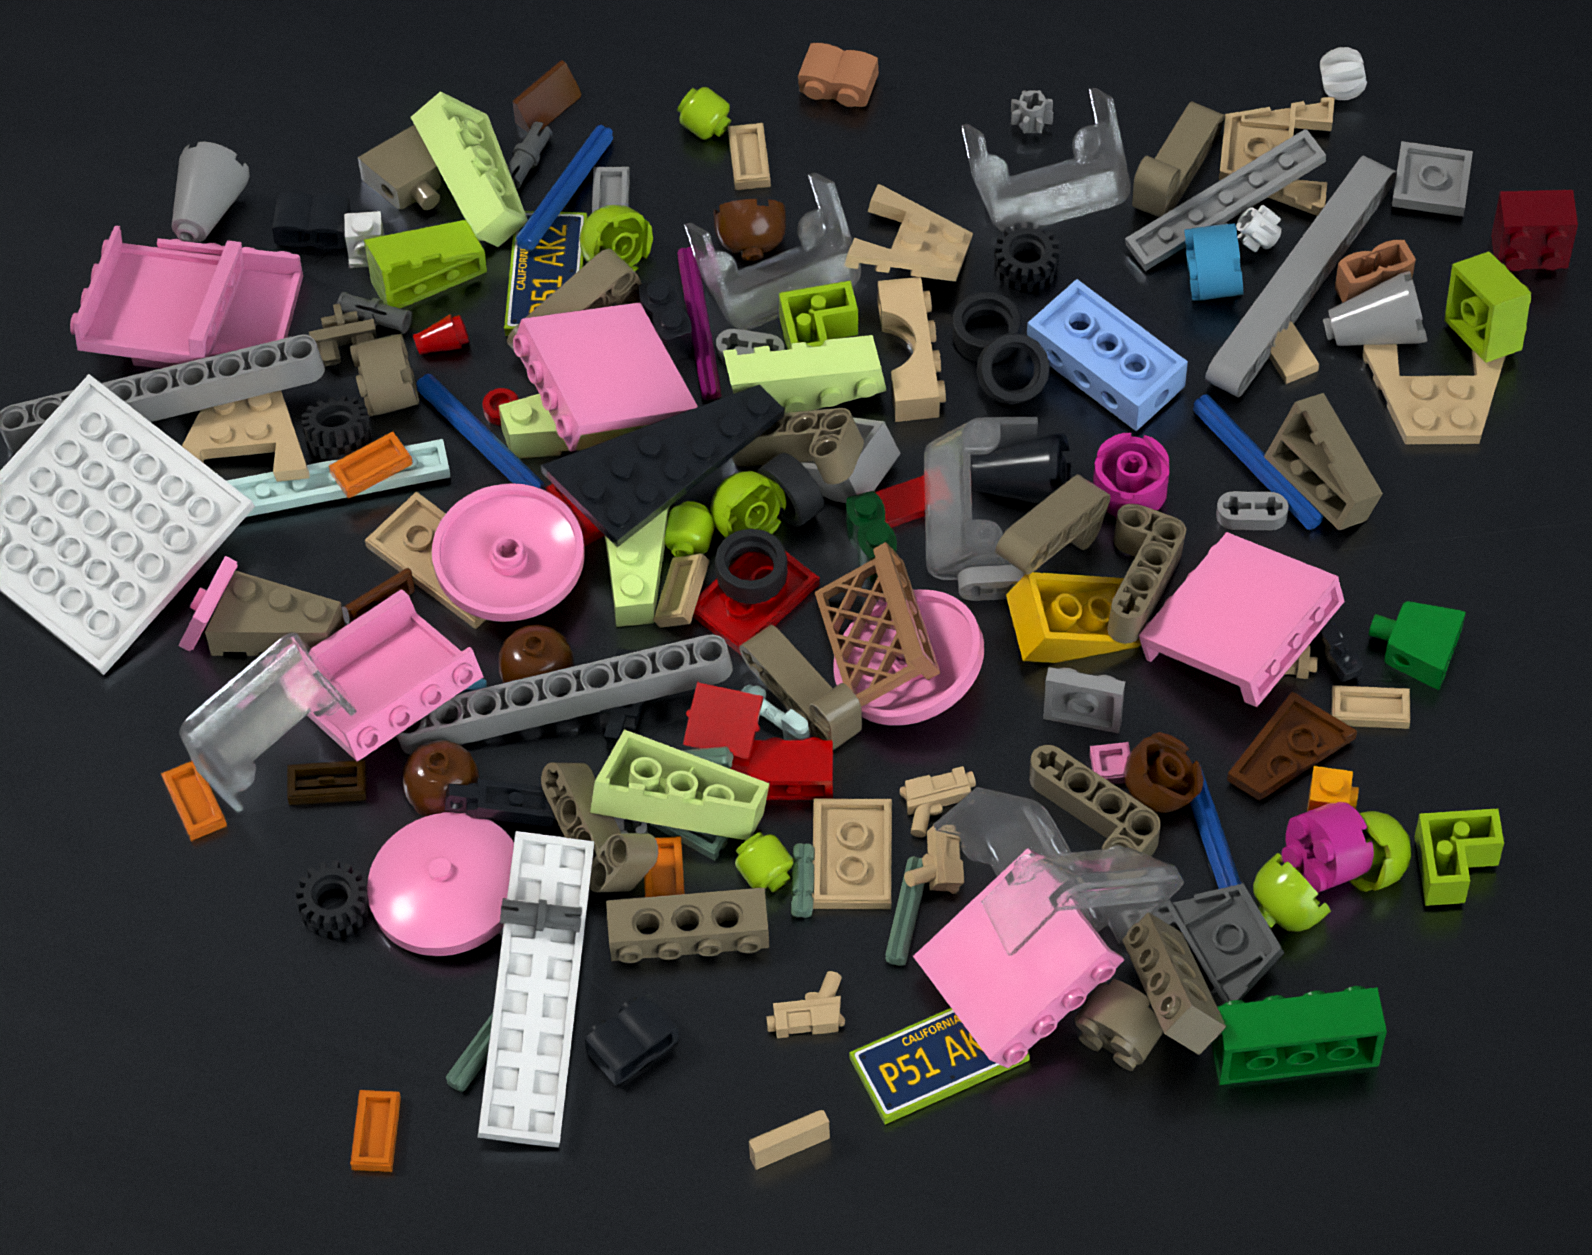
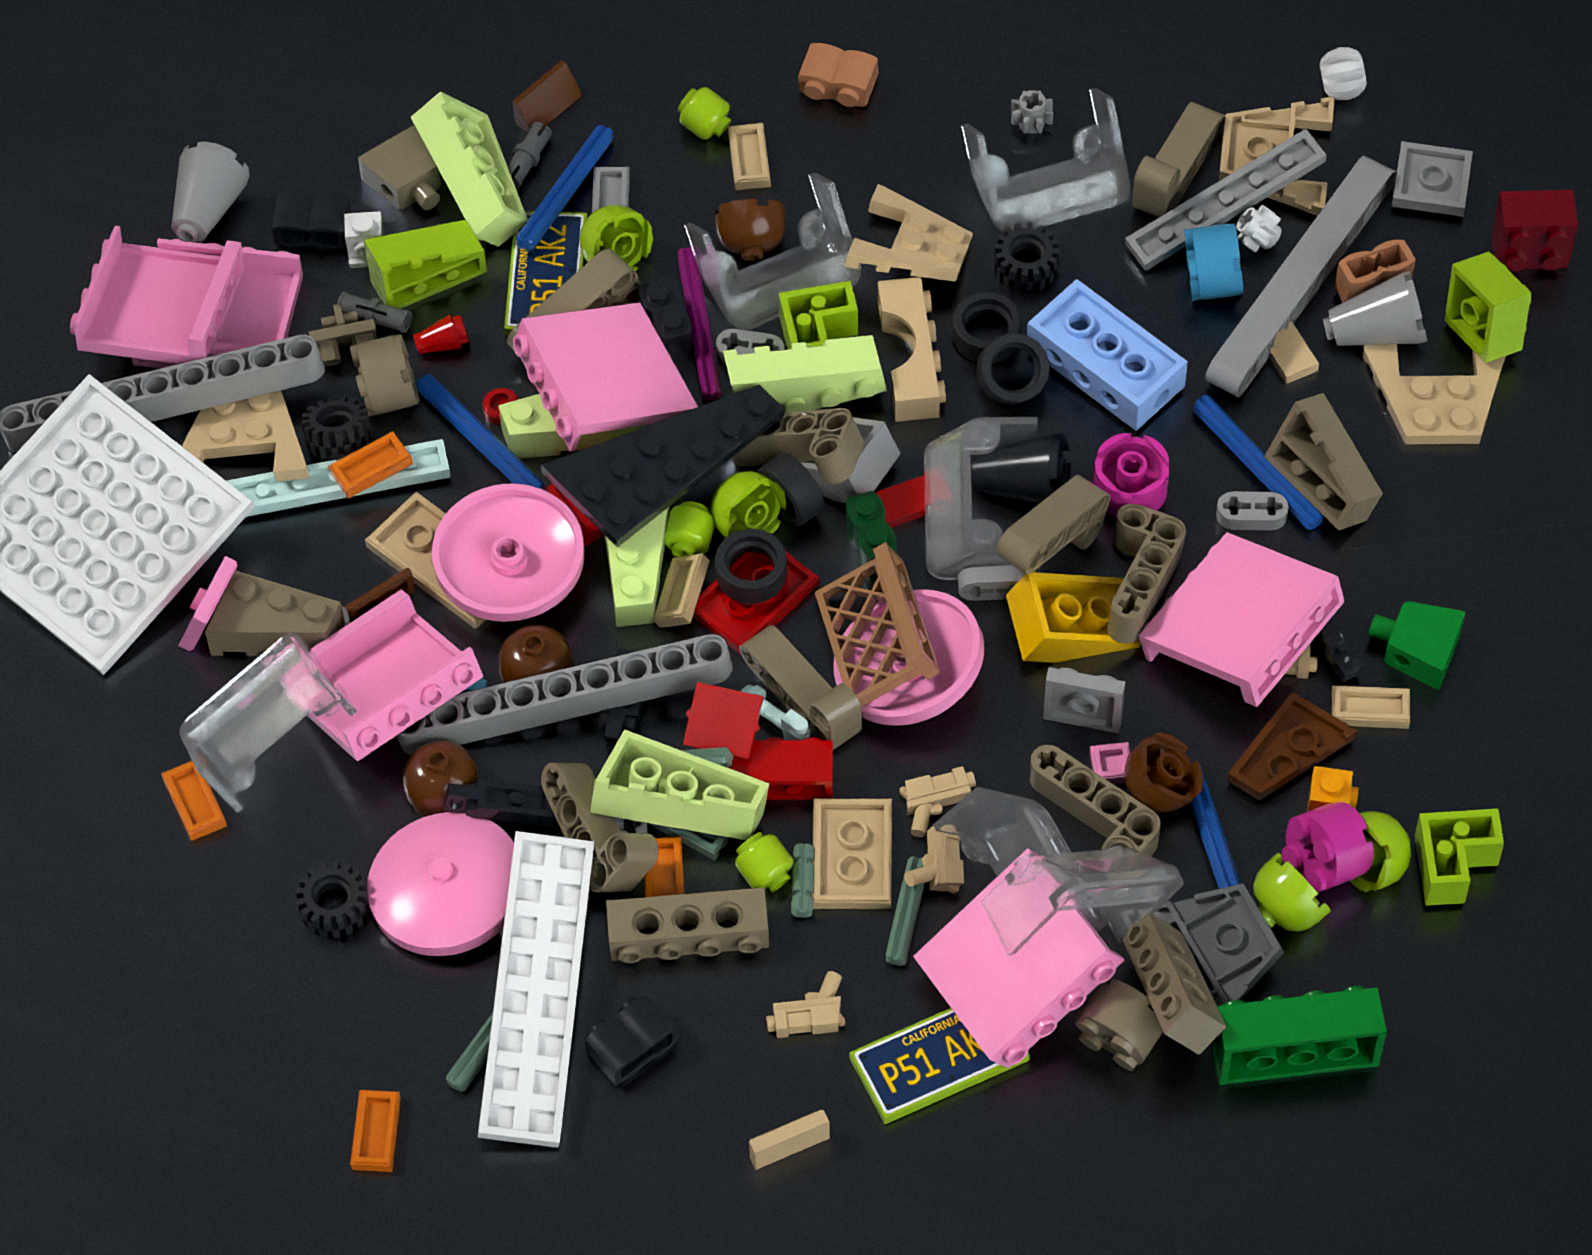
dark brown tile [287,760,367,805] -> none
dark grey pin [500,898,582,933] -> none

